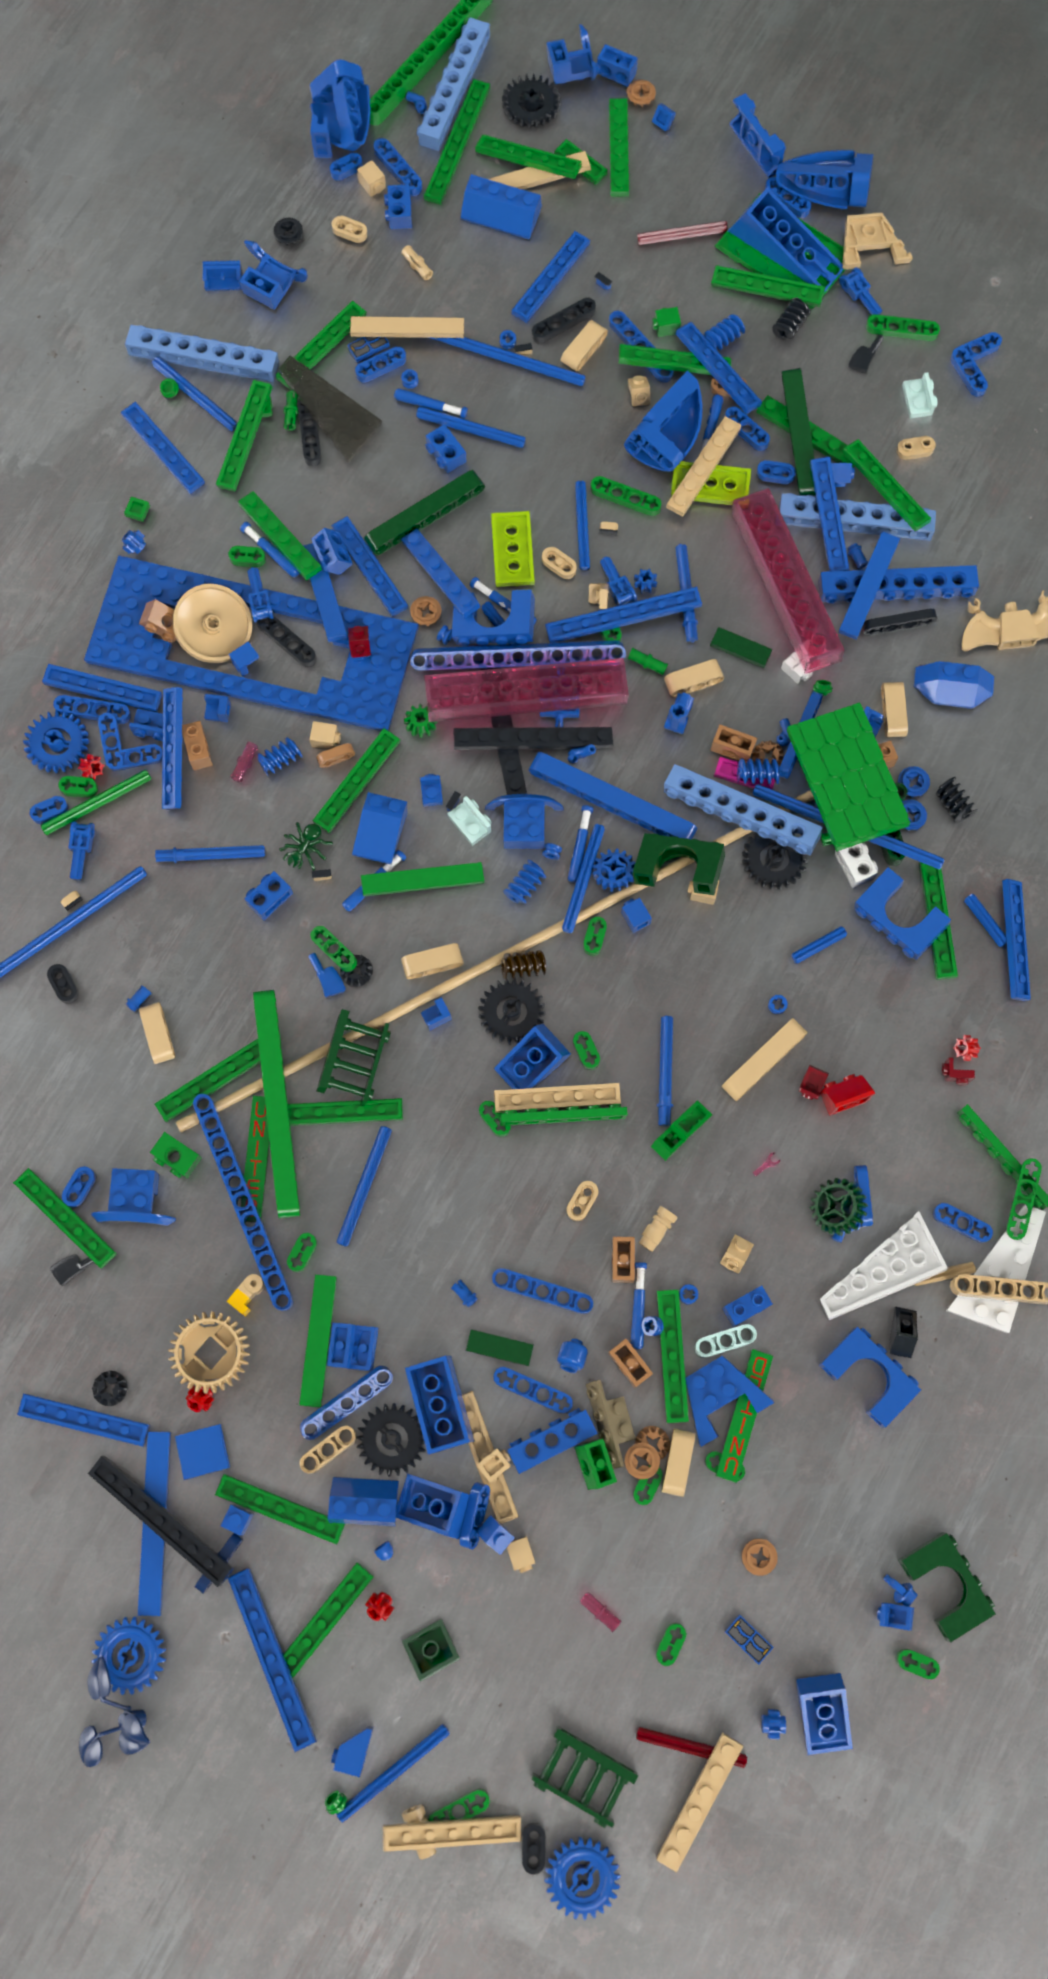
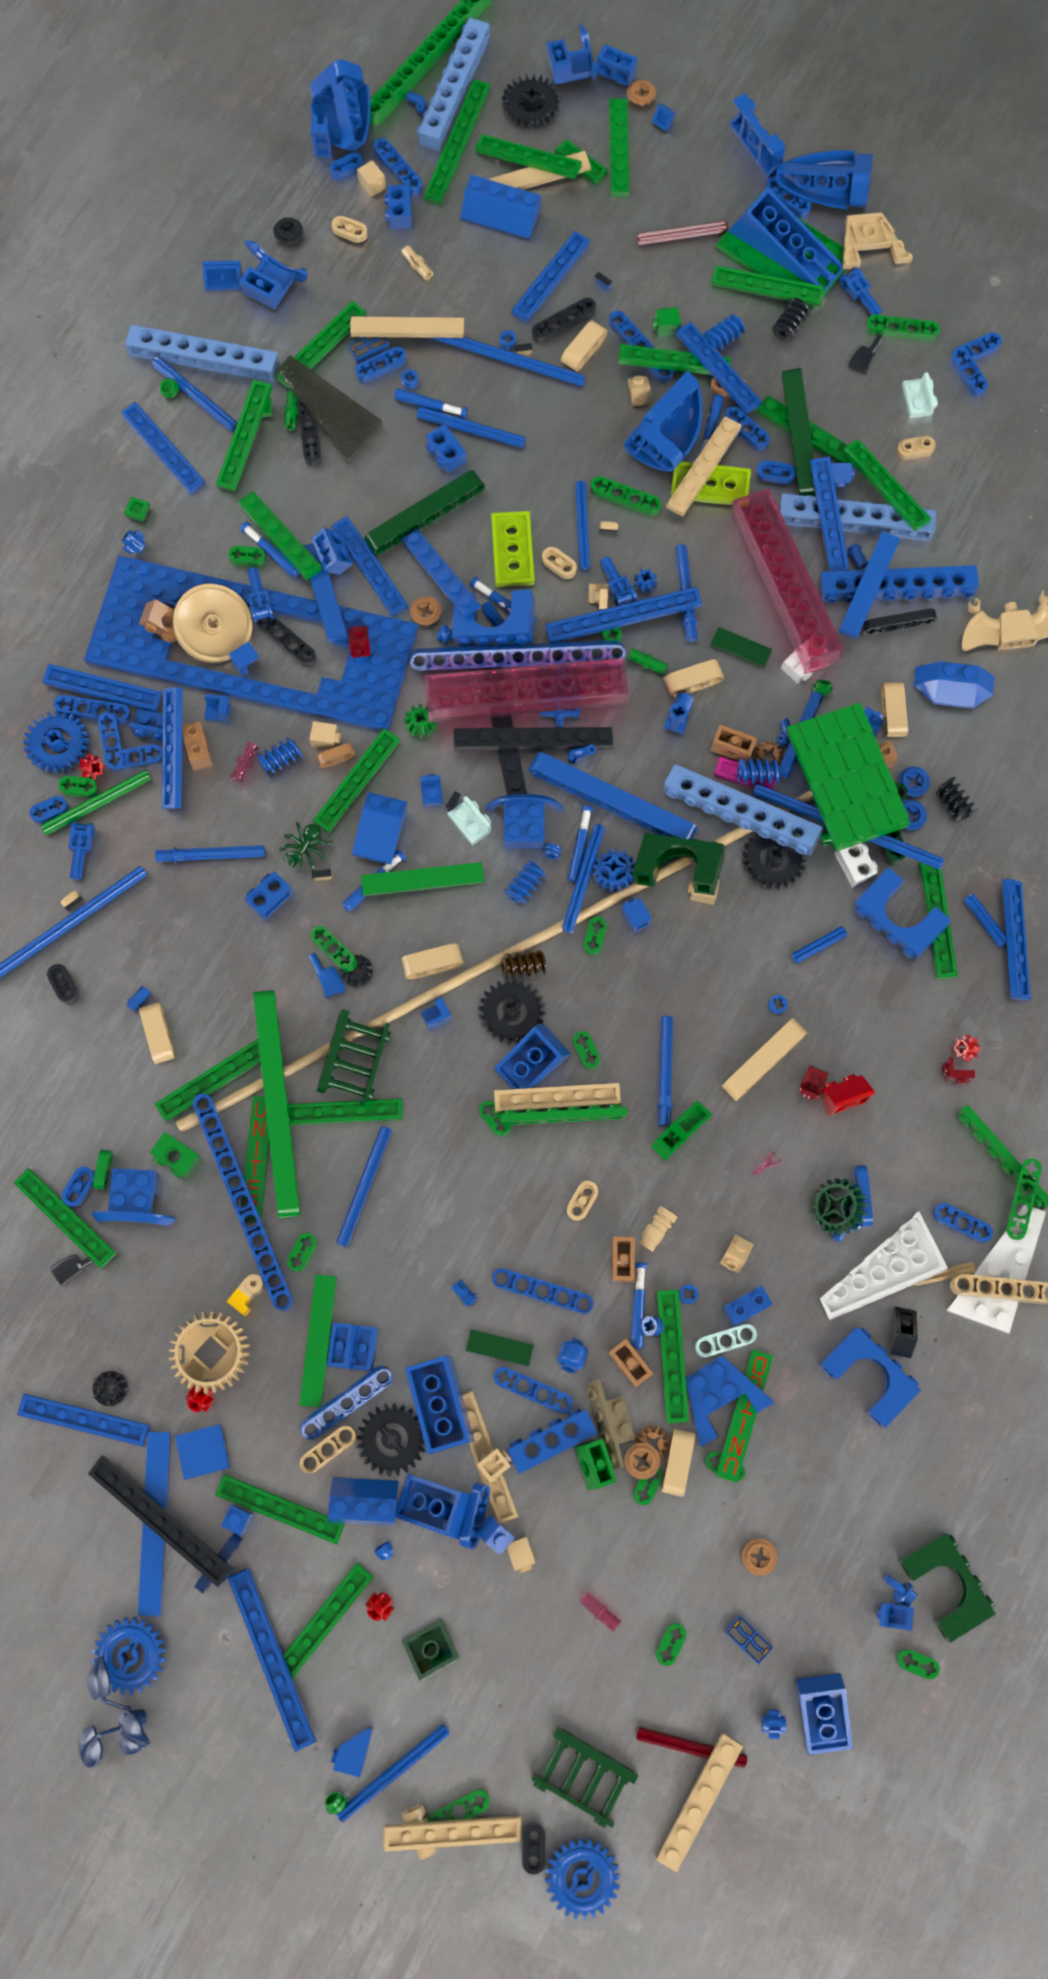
none -> green beam [93,1149,113,1190]

